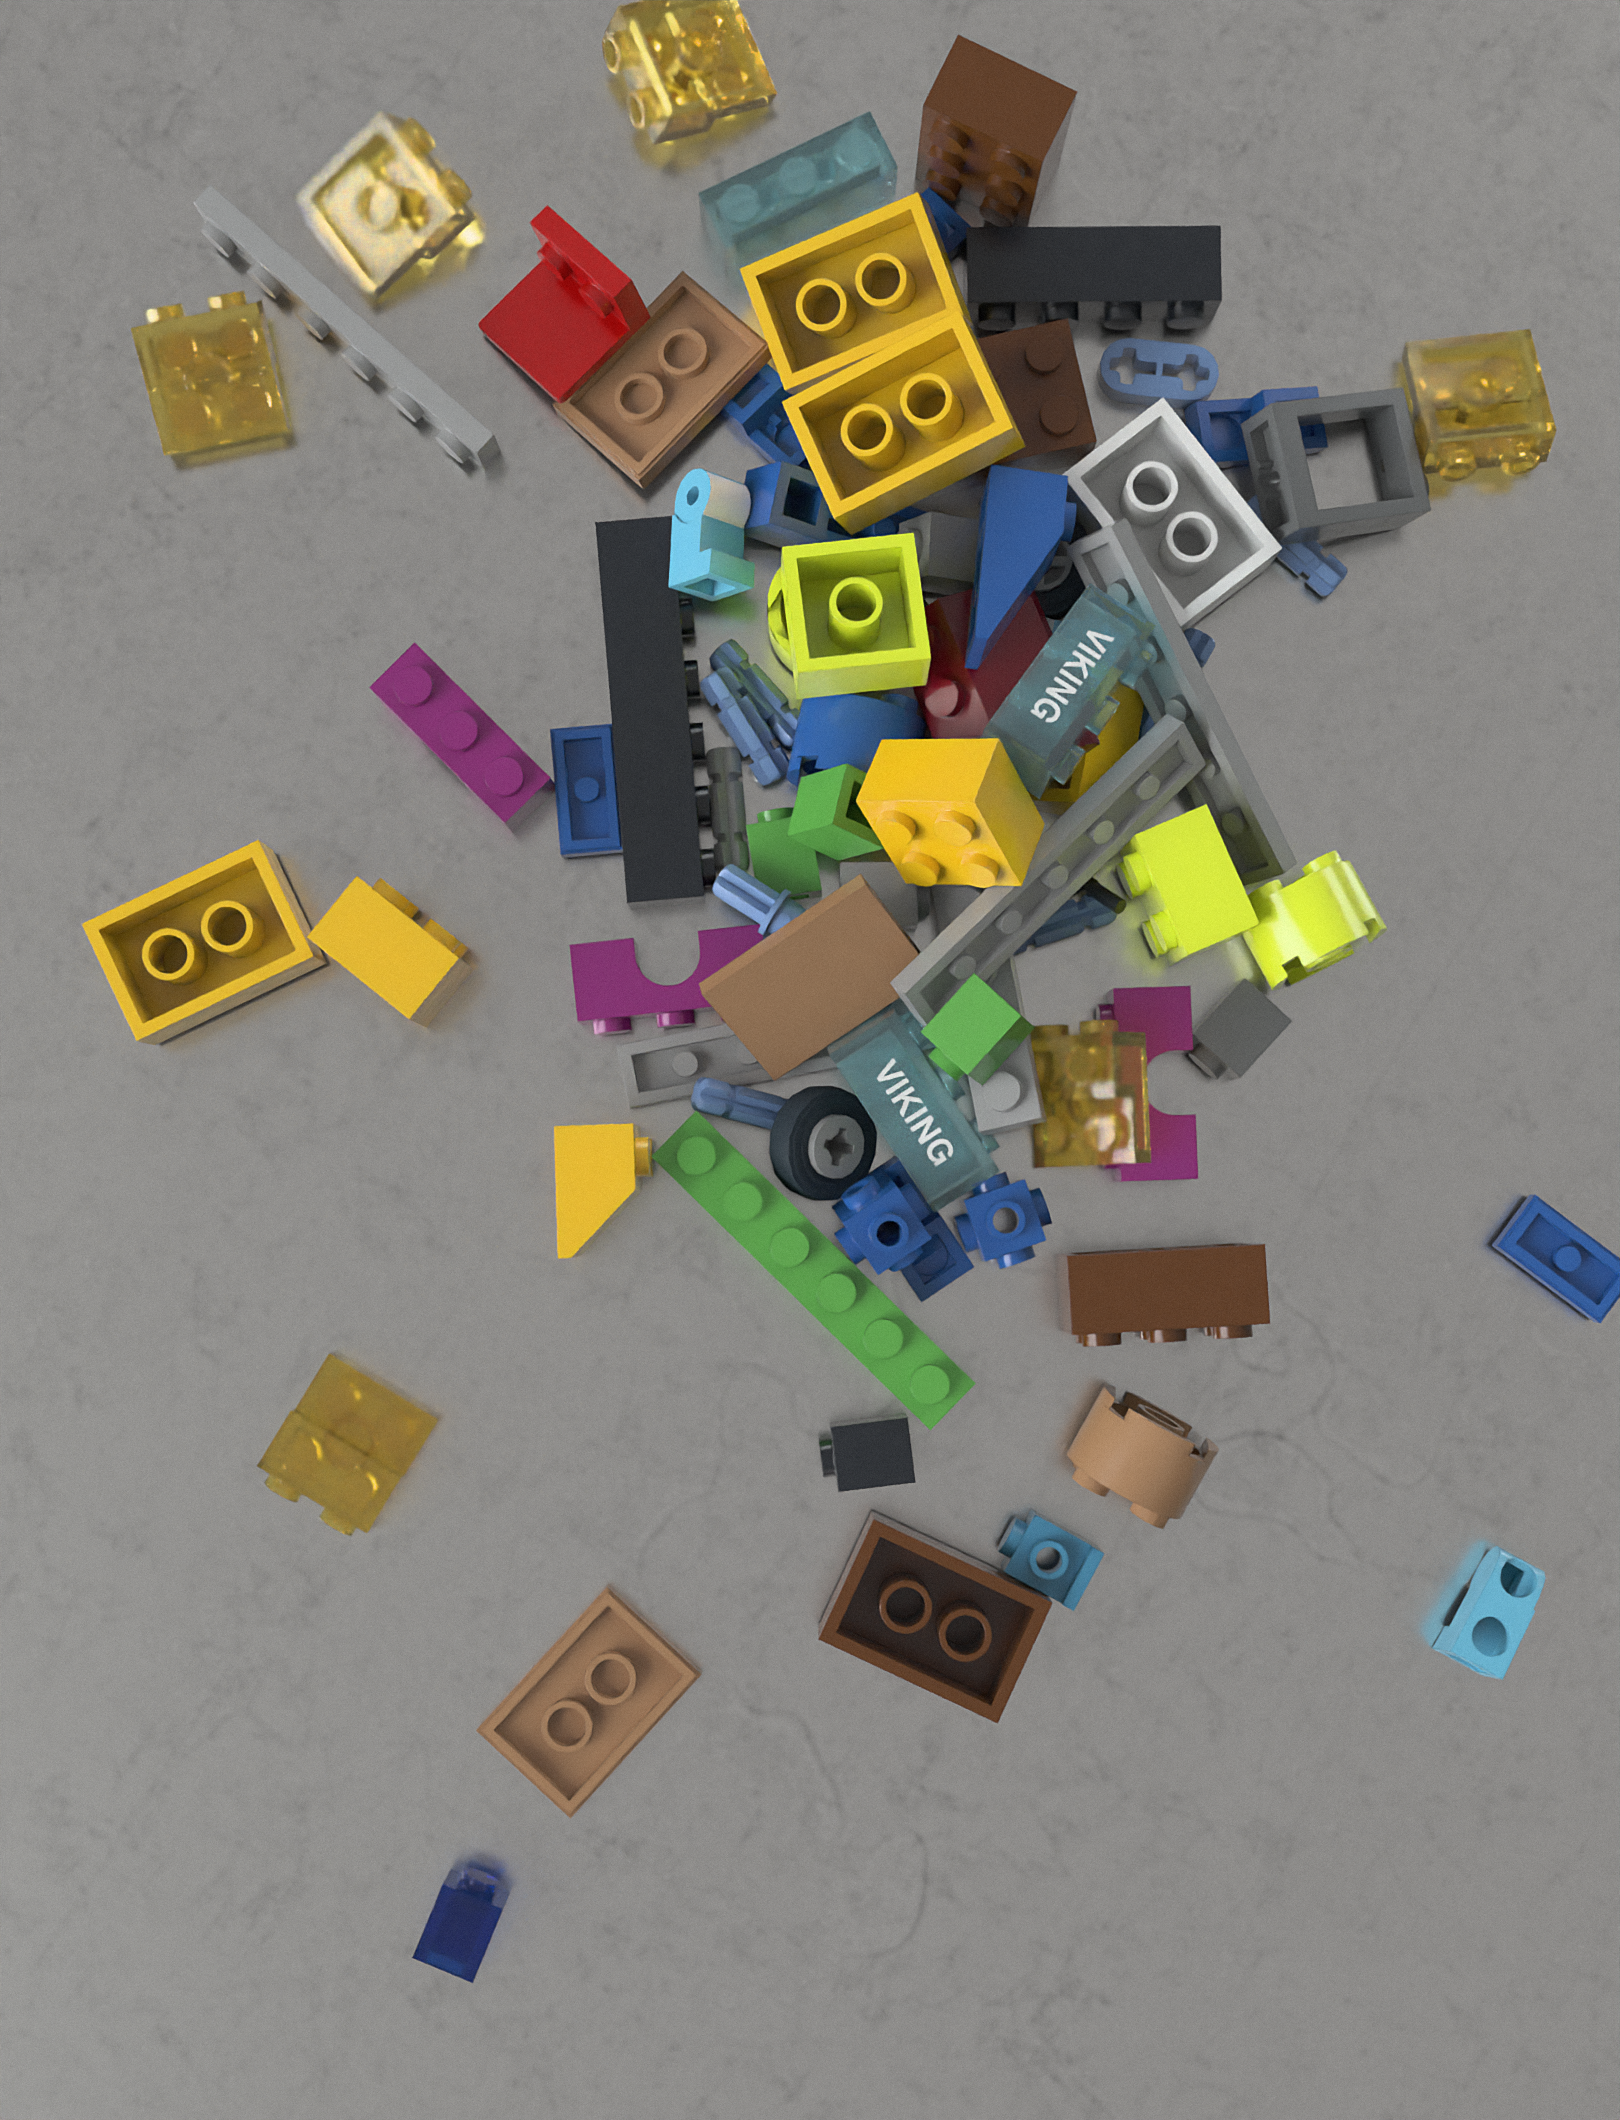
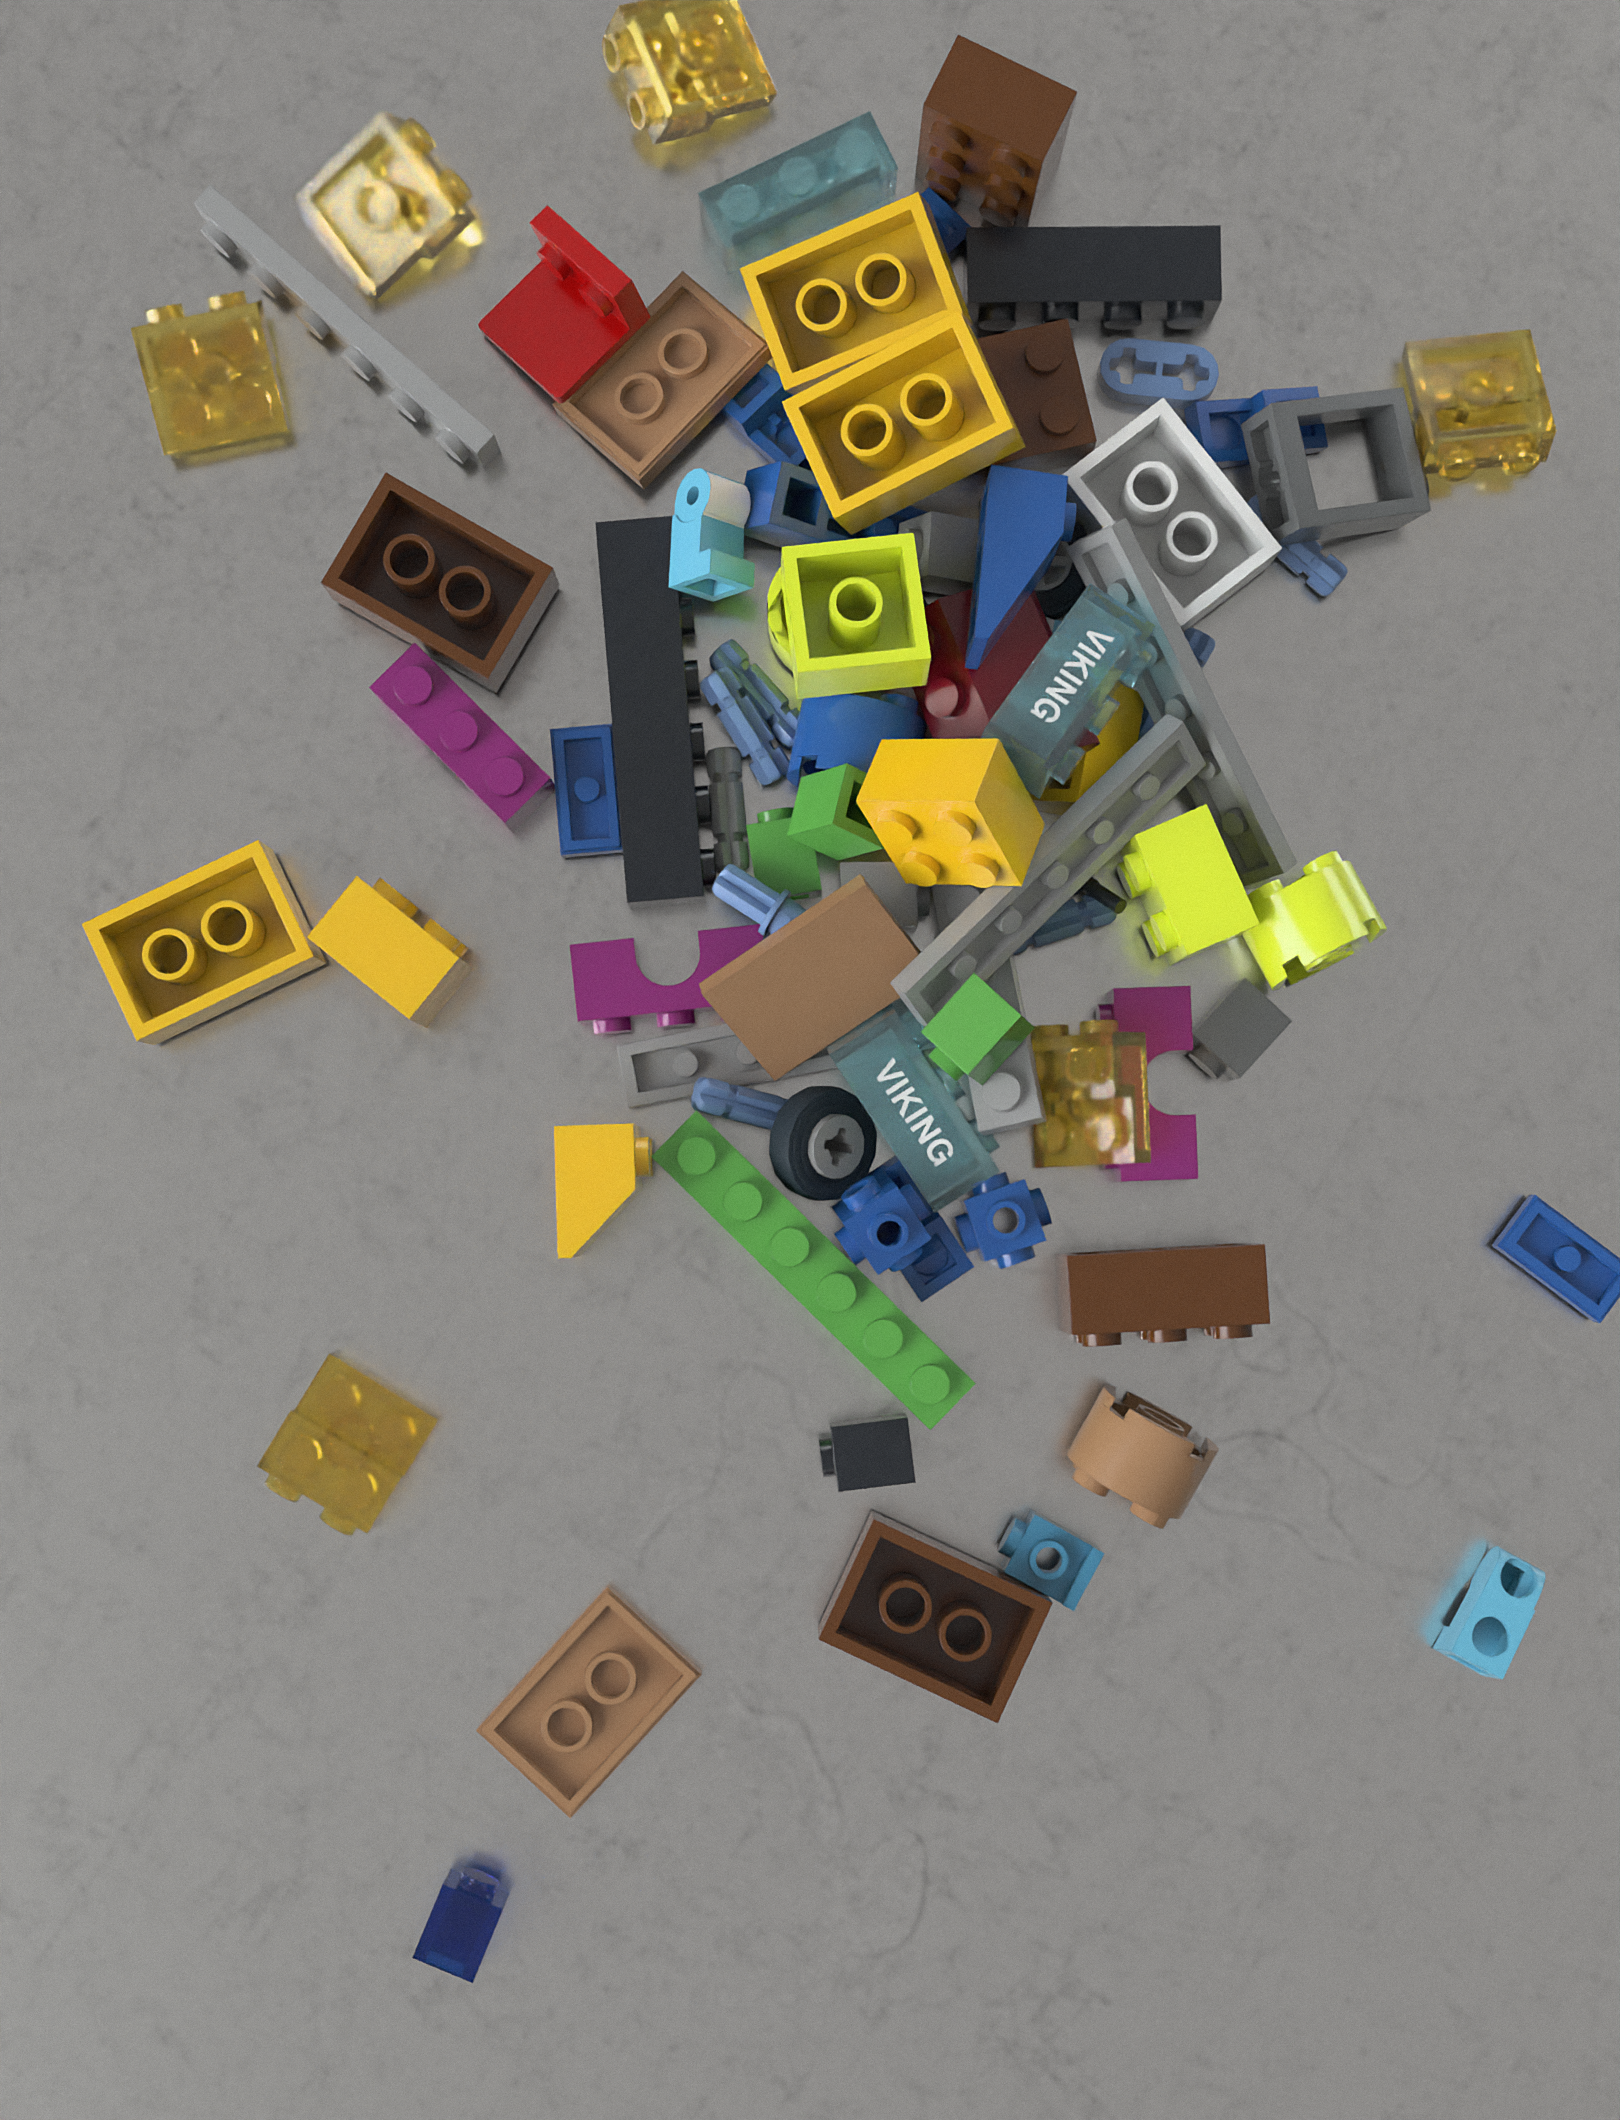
none -> reddish brown brick [321,473,560,693]

